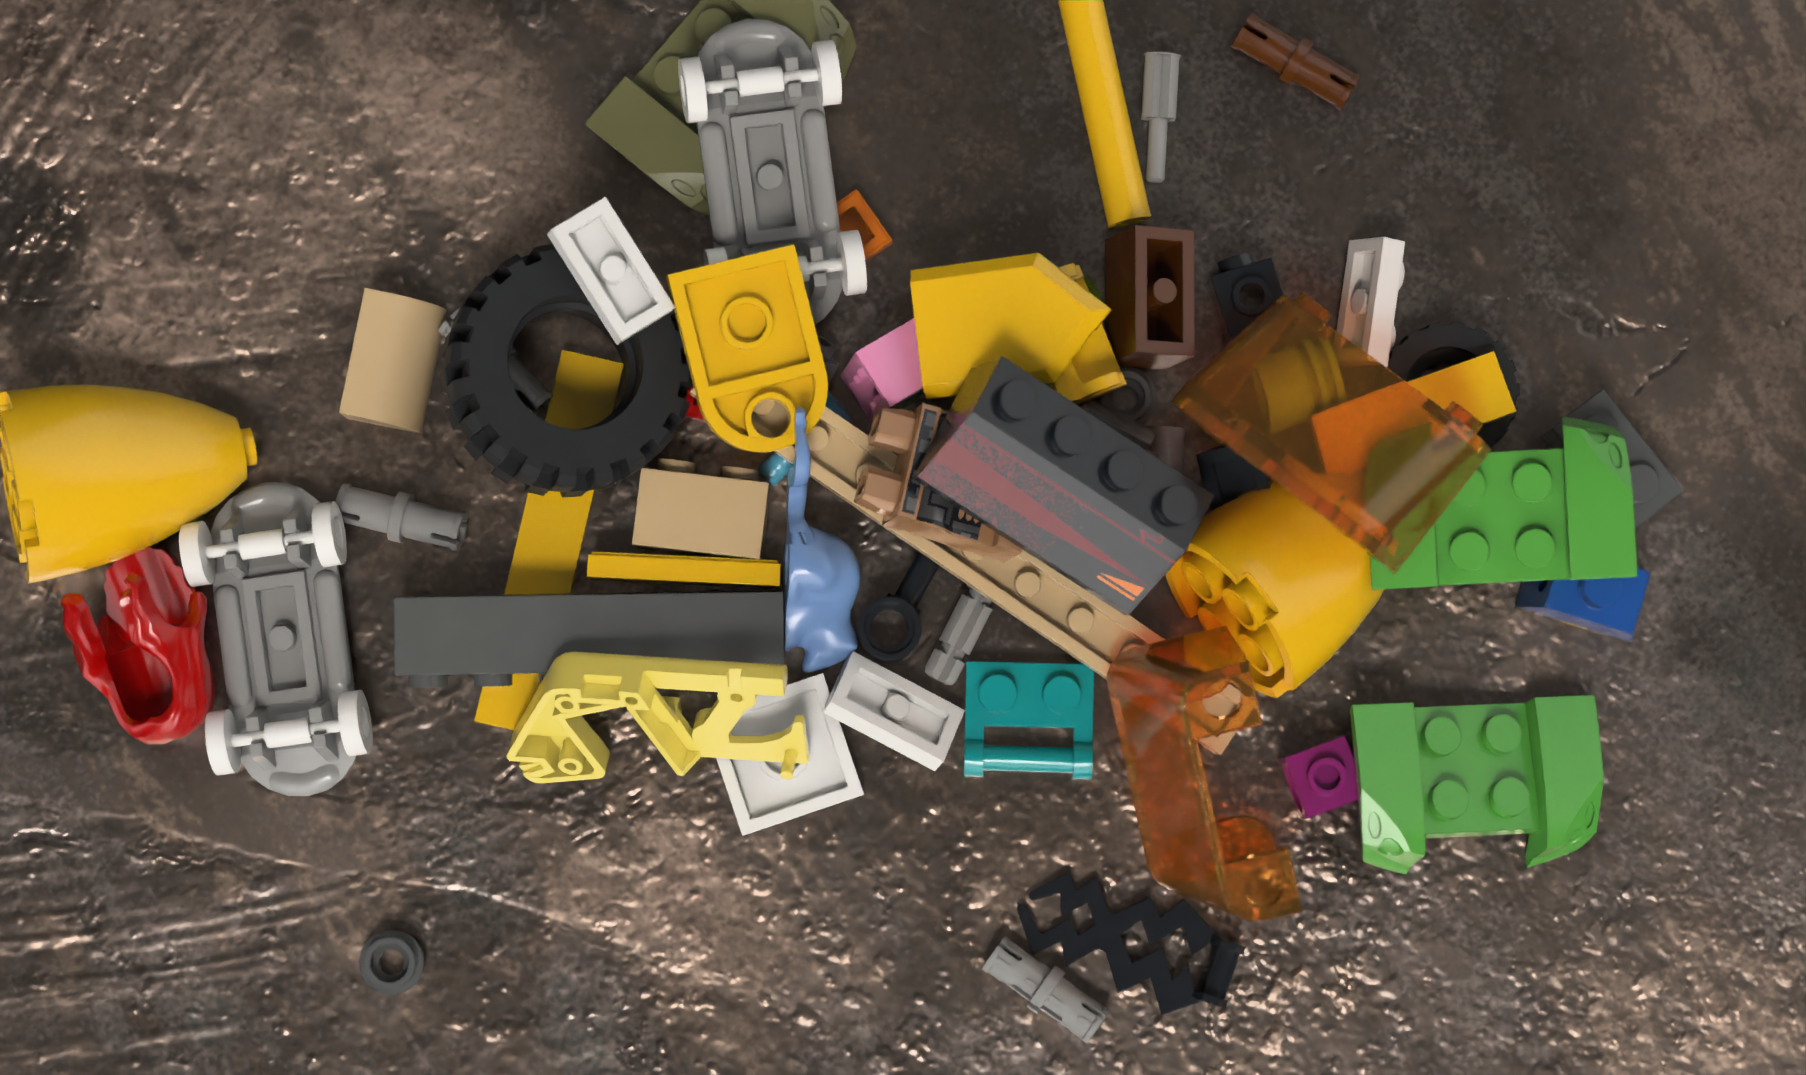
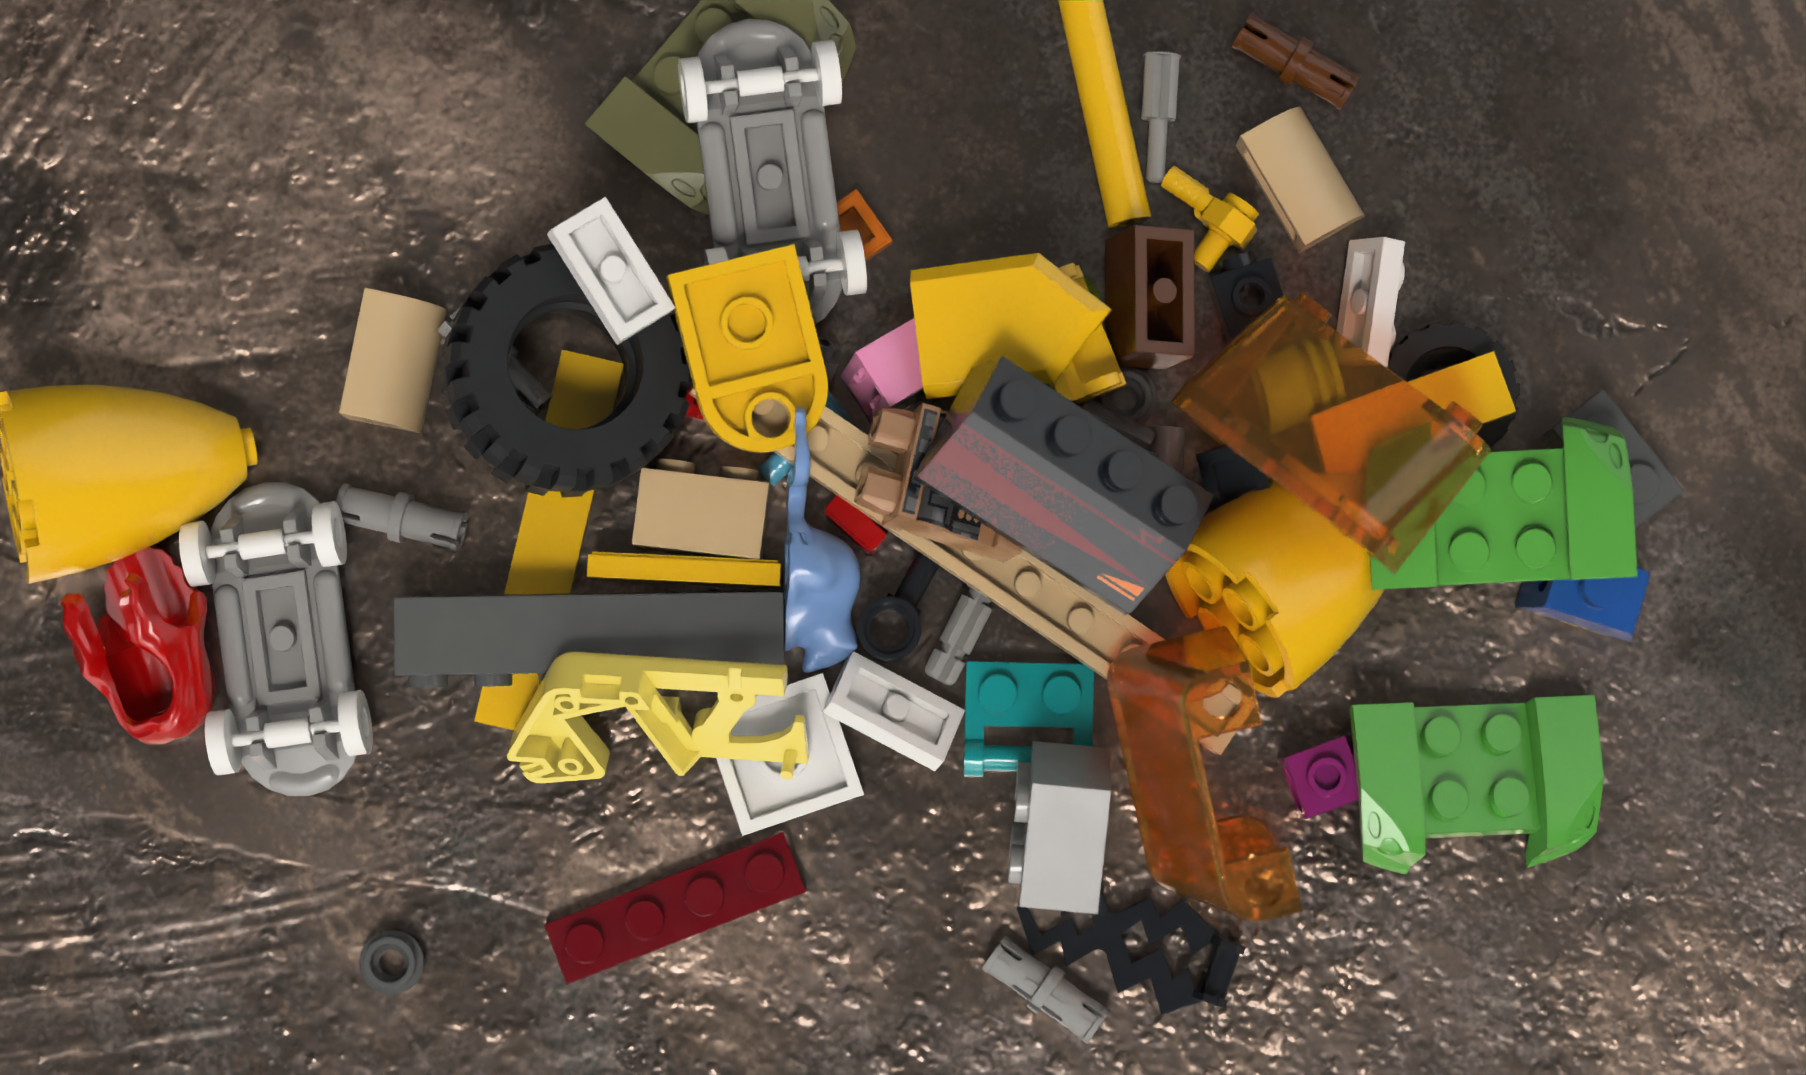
none -> dark red plate [544,832,807,985]
none -> red tile [824,495,888,555]
none -> brick [1008,741,1111,914]
none -> yellow piece [1161,166,1259,273]
none -> tan brick [1236,106,1365,254]

